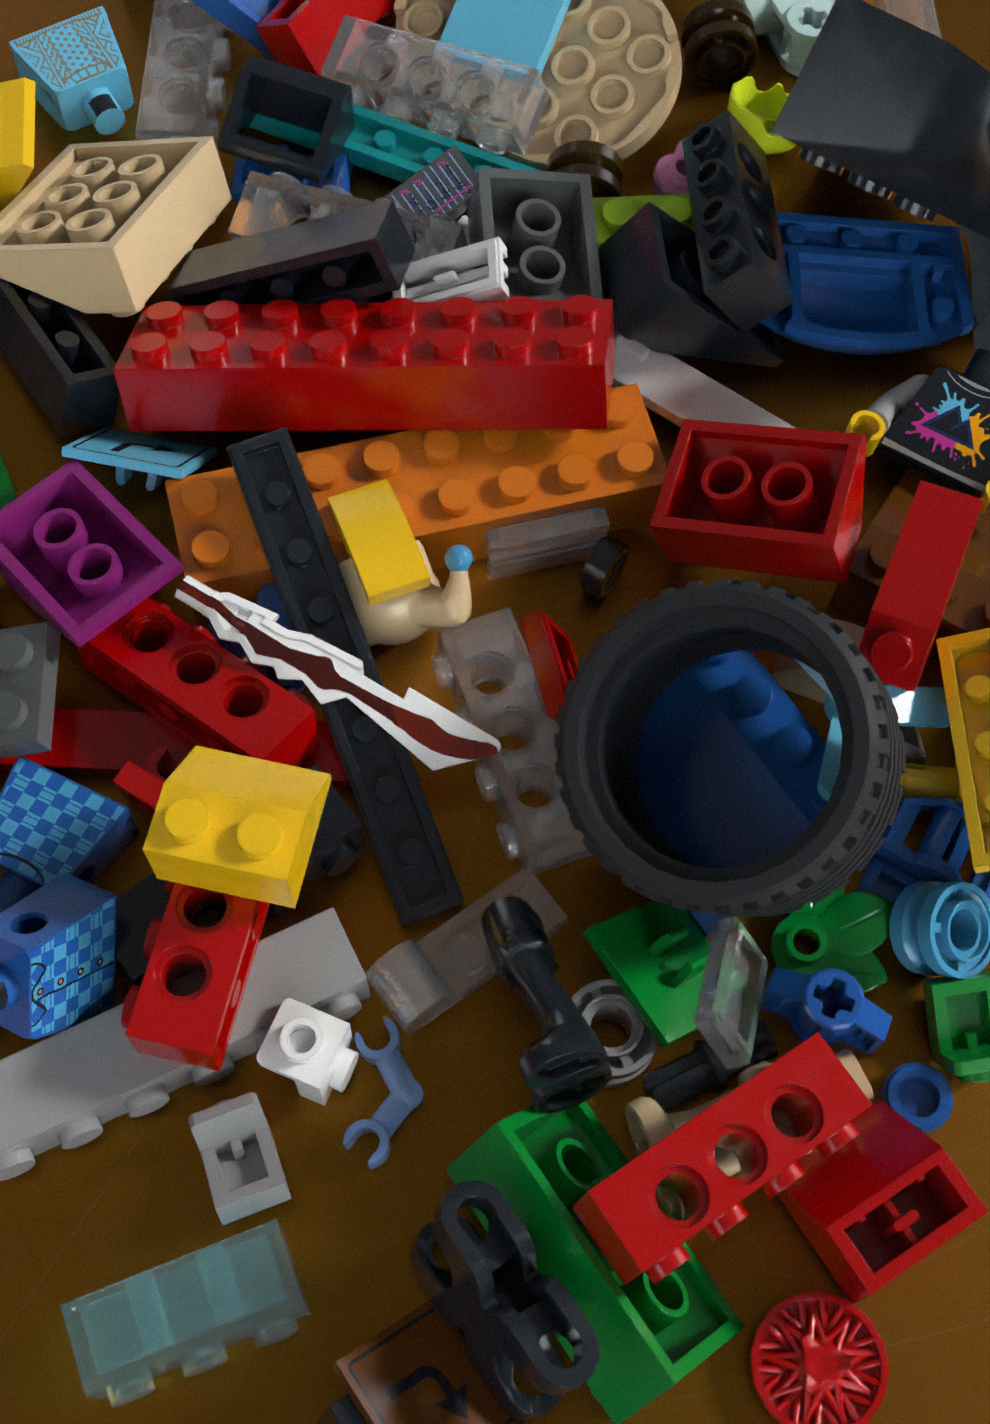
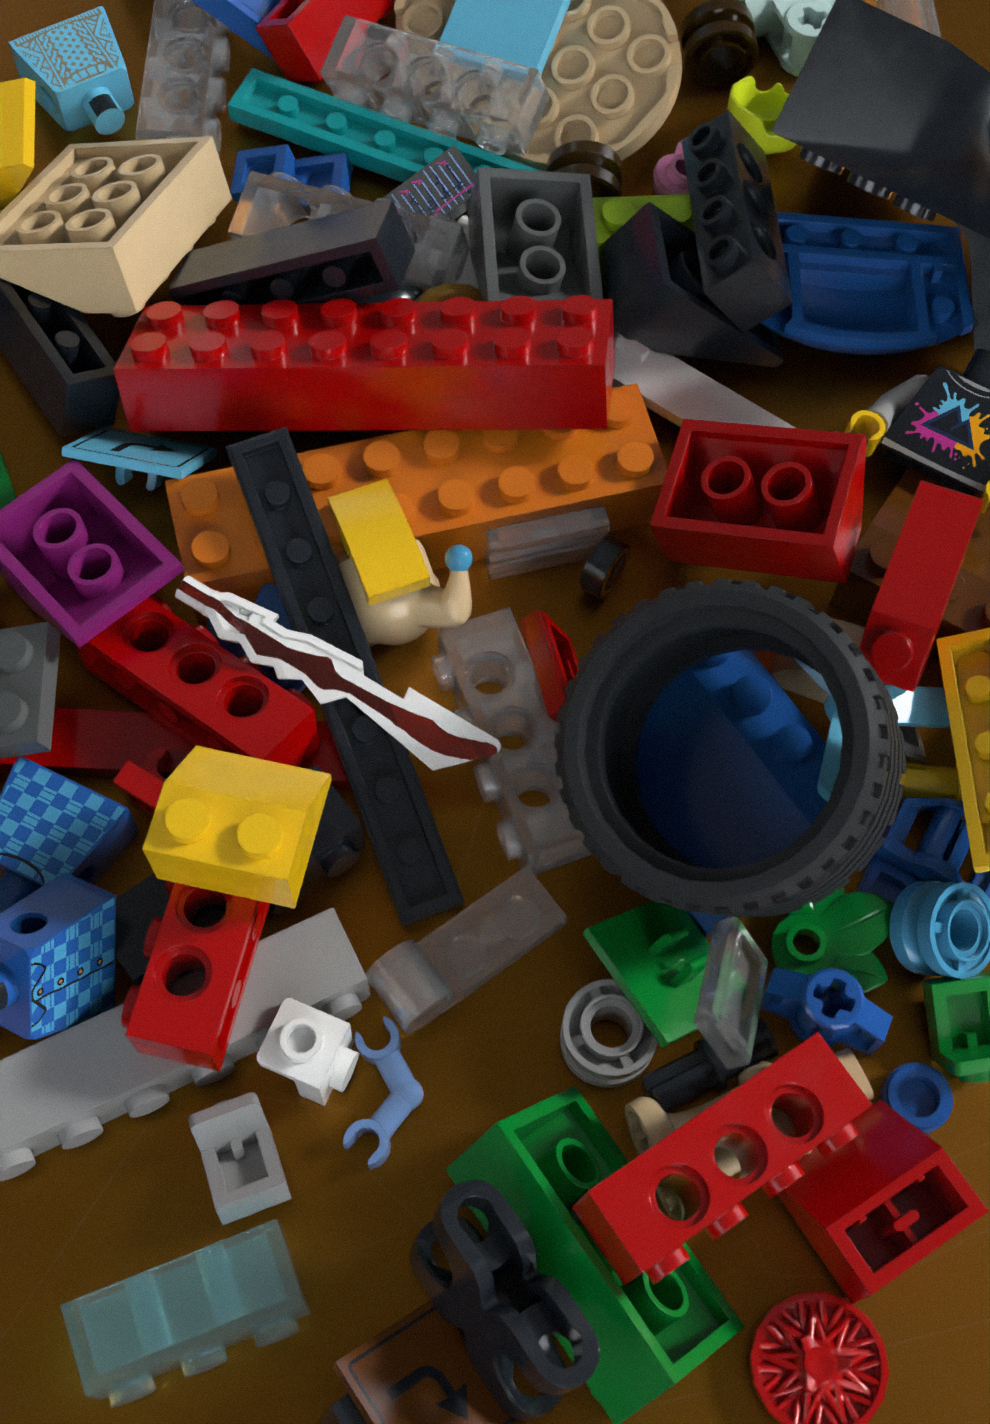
black tile [218,54,355,184] -> none
white tile [392,236,509,302] -> none
black piece [481,896,613,1114] -> none

